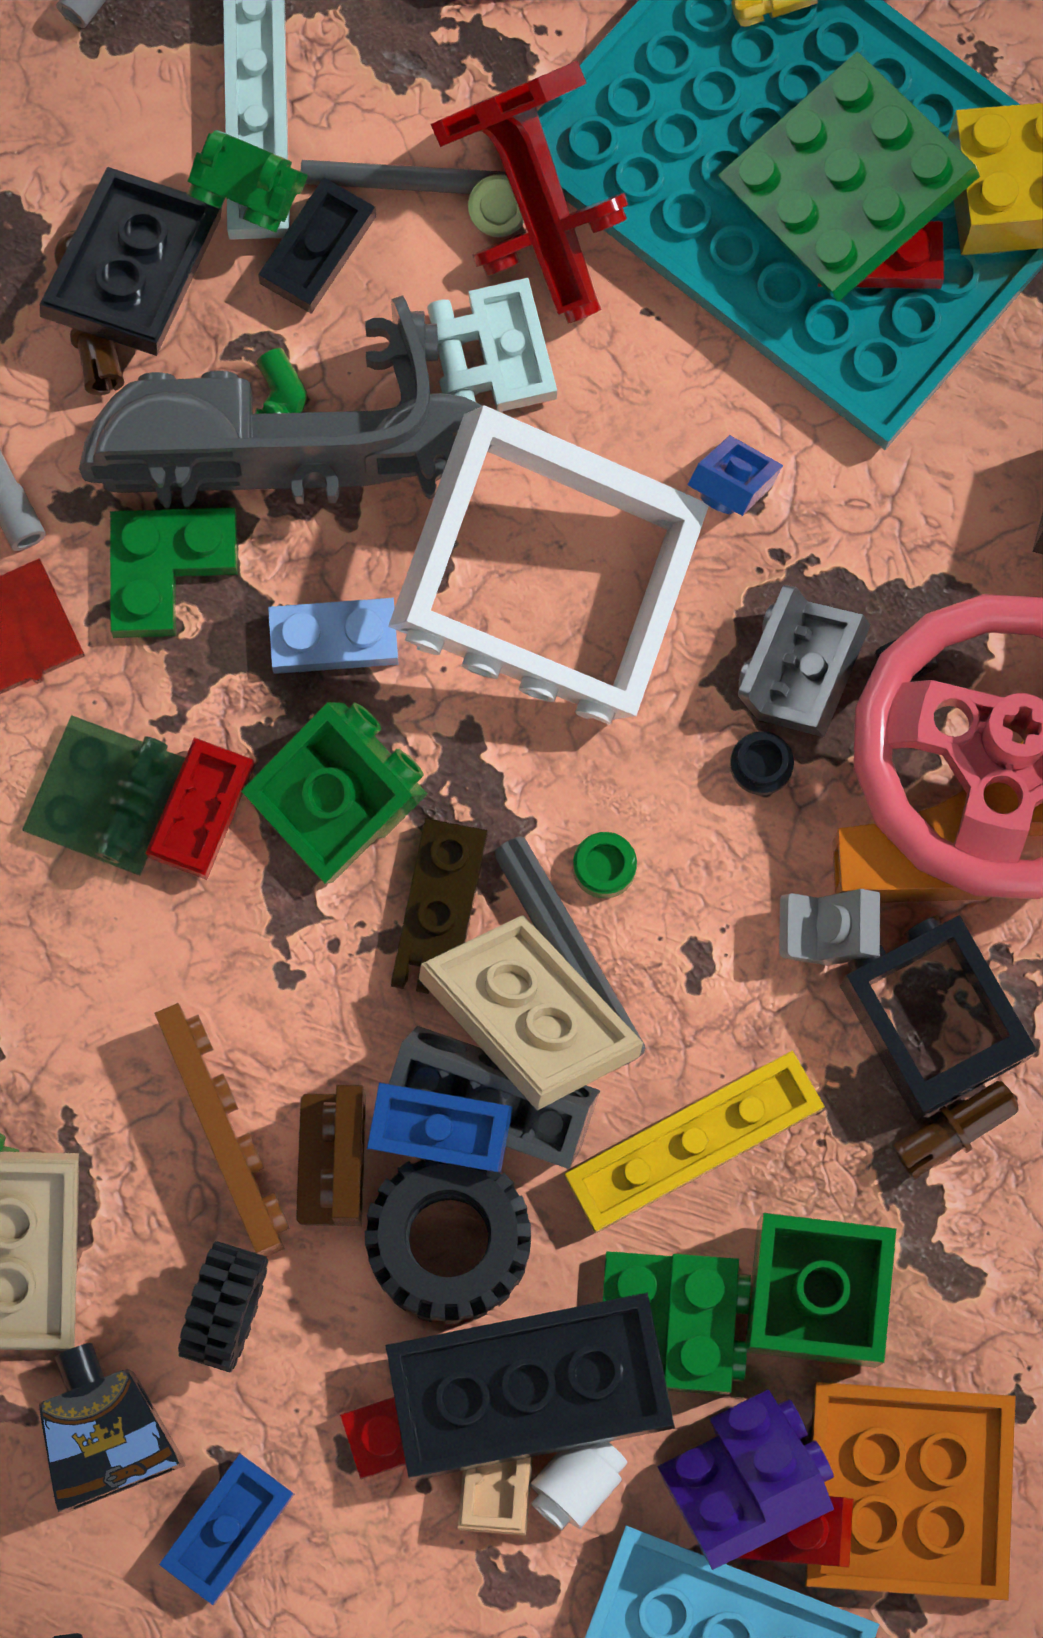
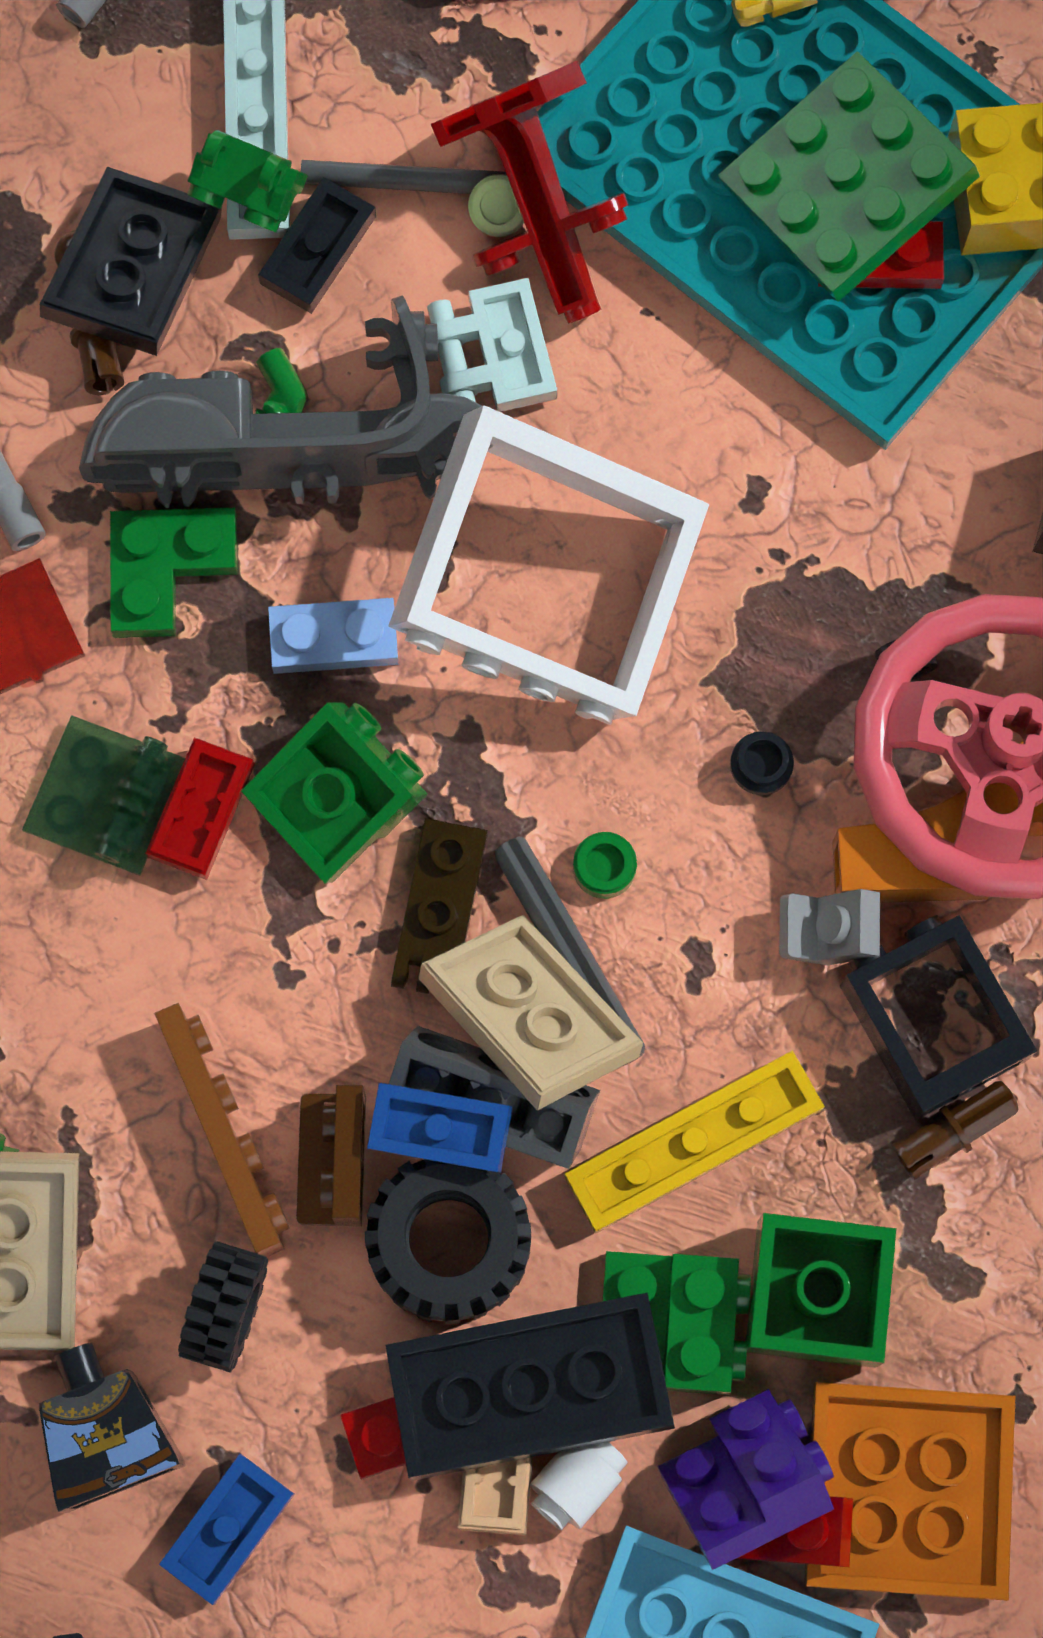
blue plate [687,435,783,516] -> none
flat silver bracket [738,585,871,737] -> none

